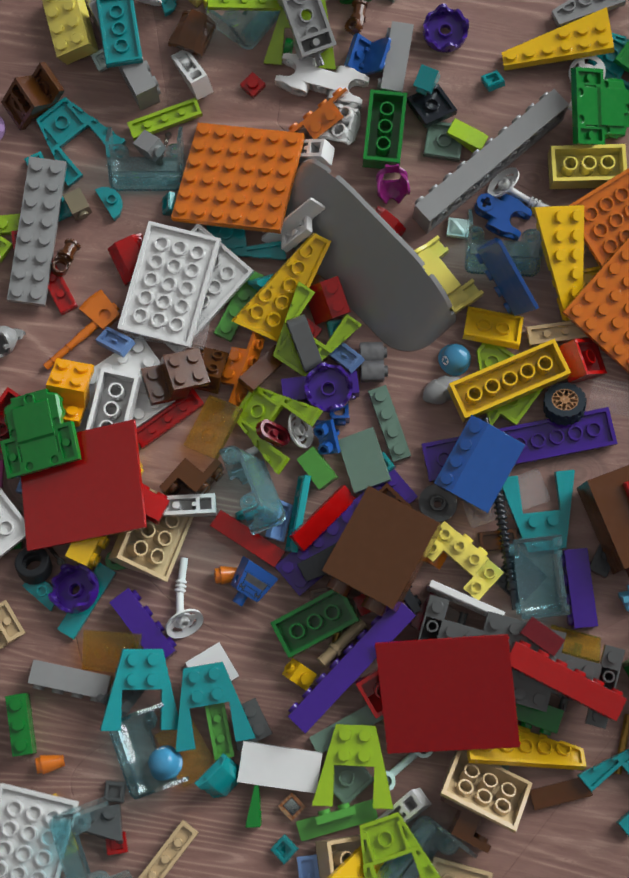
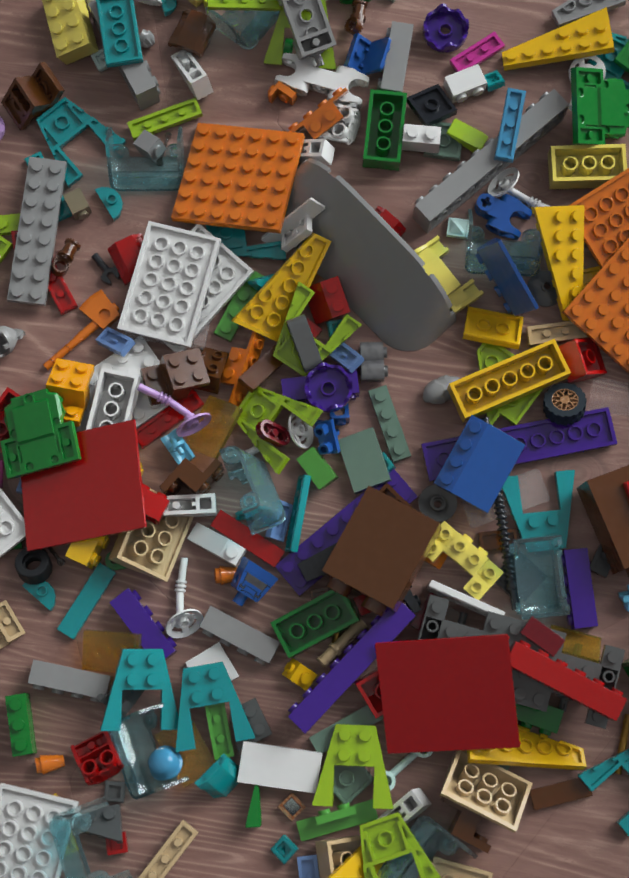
dark purple plate [48,564,99,614] -> none
teal tile [162,192,176,216] -> none
red plate [240,72,266,99] -> none
red tile [289,485,355,551] -> none
magenta helmet [376,164,410,205] -> none
teal arch [413,64,440,95] -> none
dark azure helmet [438,344,471,376] -> none
none -> red slope [70,731,124,786]
none -> black bar [91,253,120,285]
none -> lavender dish [137,383,212,437]
none -> light grey plate [139,29,155,48]
none -> medium azure hips [161,428,196,465]
none -> white slope [187,522,247,567]
none -> light grey brick [199,606,281,665]
none -> orange bracket [267,81,297,106]
none -> white brick [402,124,441,153]
none -> white brick [443,64,487,103]
none -> dark pink plate [449,31,505,72]
none -> dark azure tile [494,88,526,163]
none -> dark grey dish [527,270,558,307]

